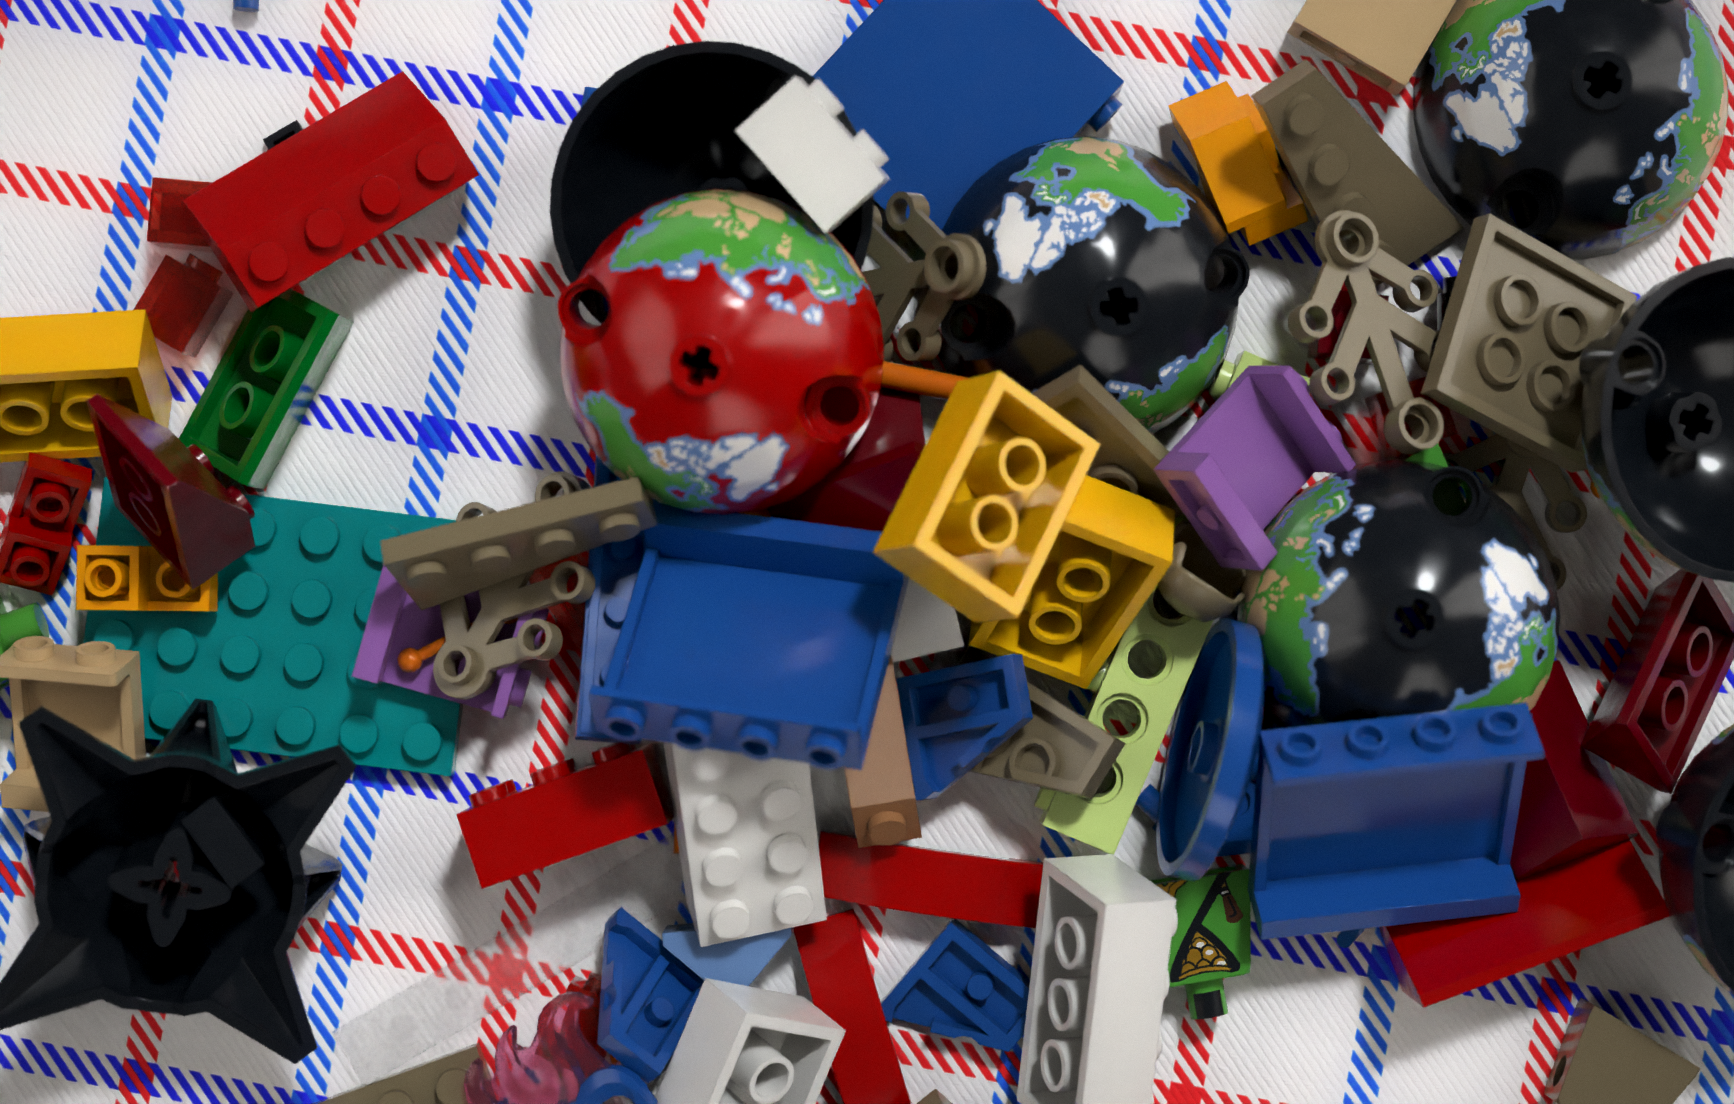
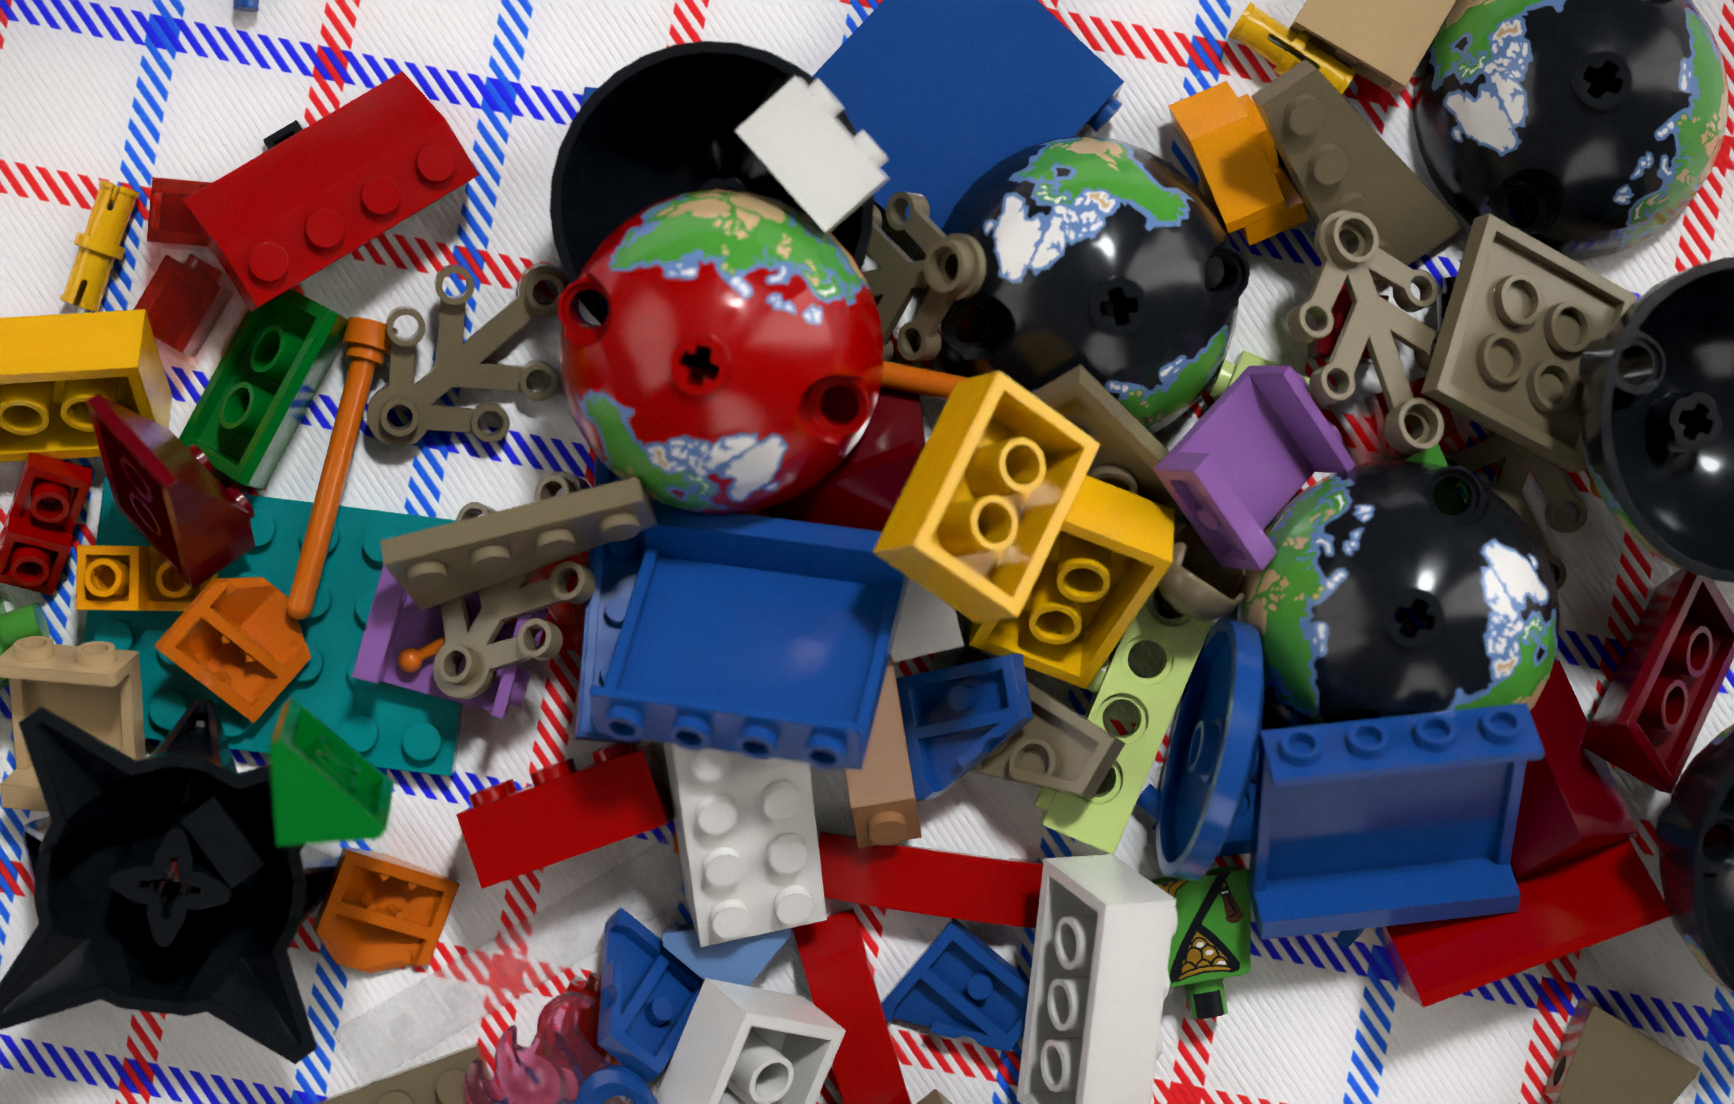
none -> yellow pin [59,180,140,312]
none -> orange slope [154,577,311,723]
none -> green slope [269,697,394,846]
none -> orange piece [287,317,398,620]
none -> orange slope [312,847,460,973]
none -> dark tan plant [367,263,569,447]
none -> yellow pin [1228,2,1357,95]

